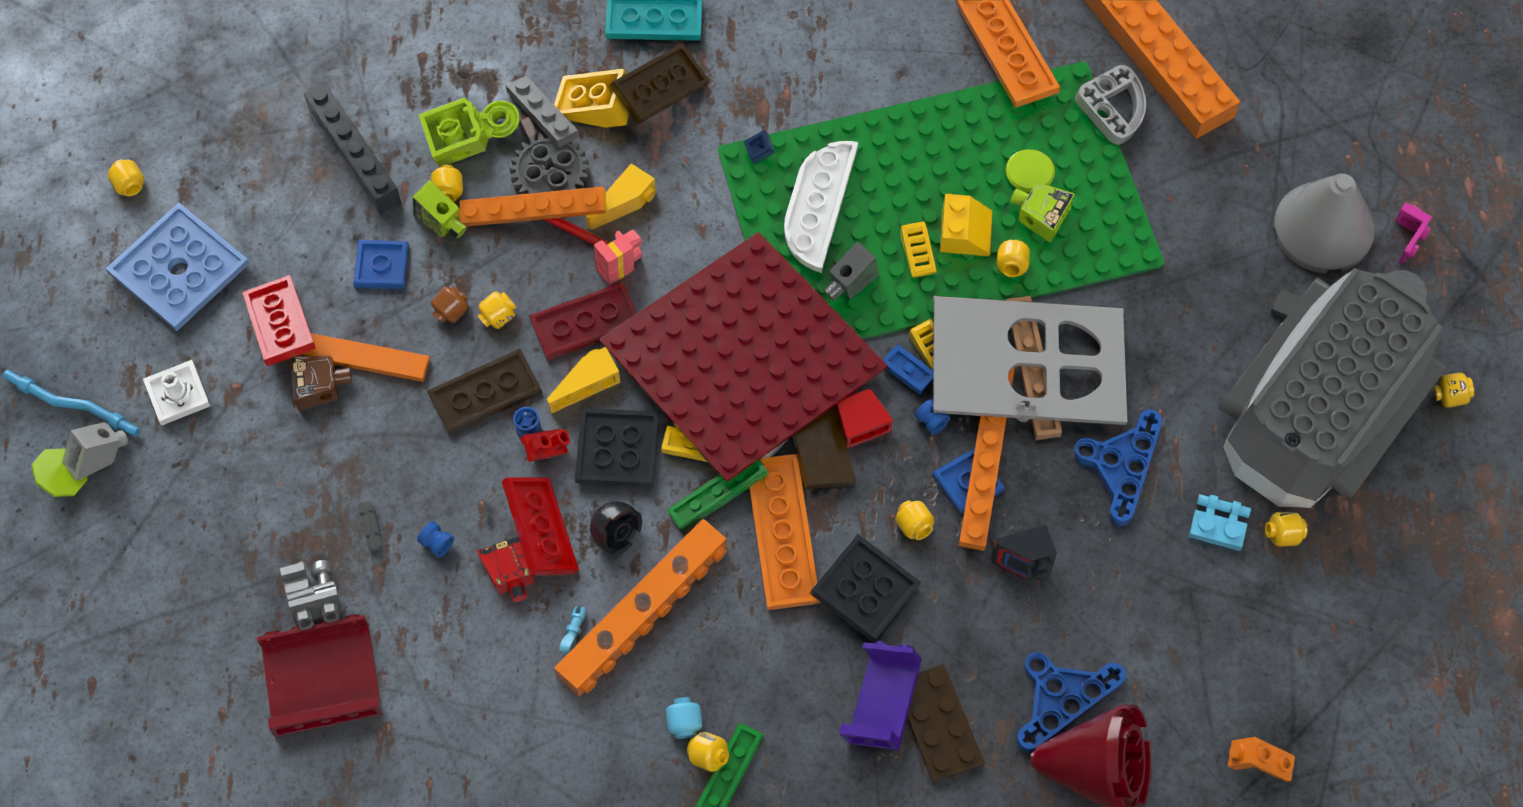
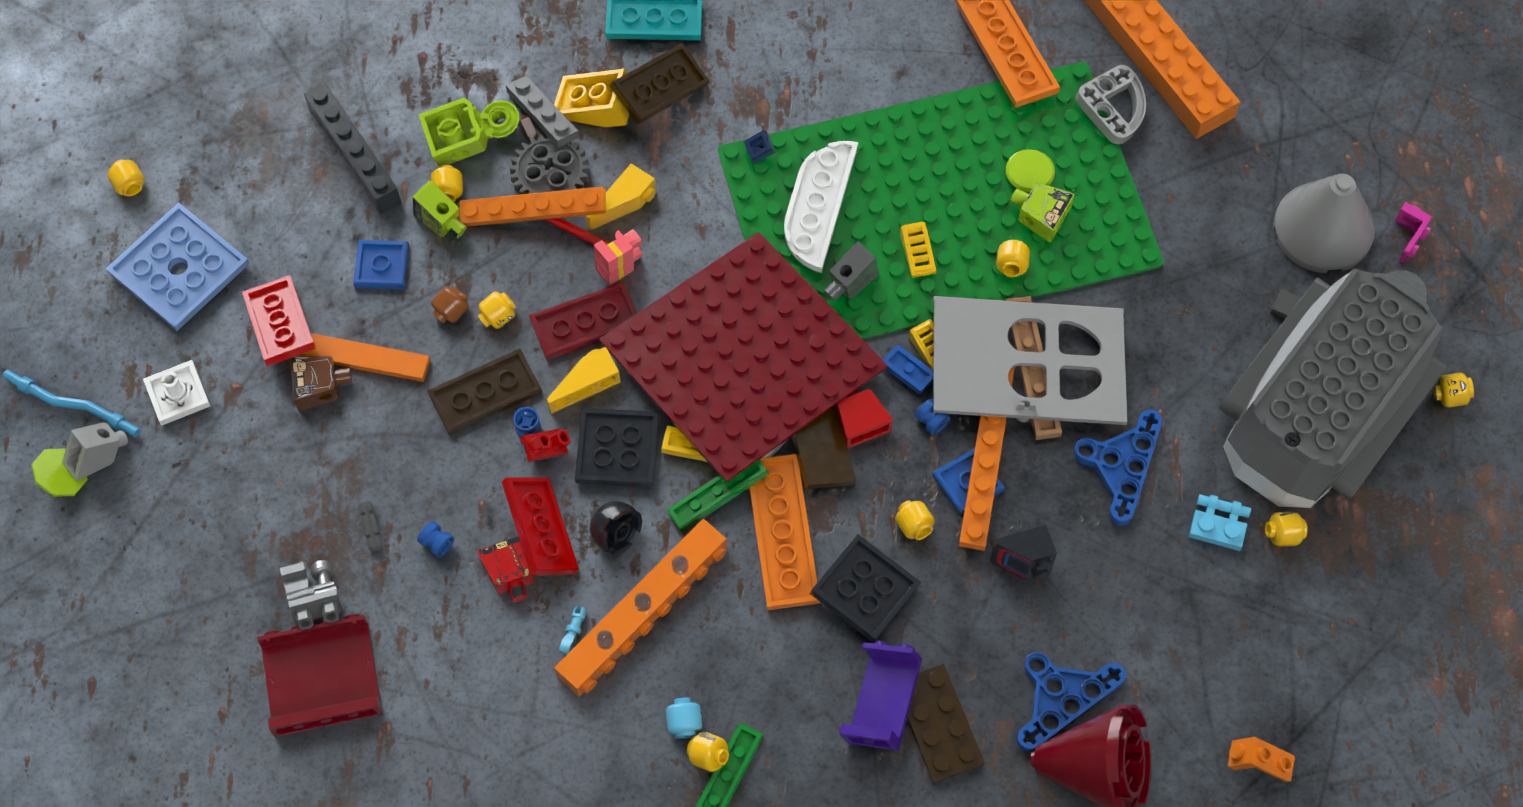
yellow slope [940,194,992,256] -> none

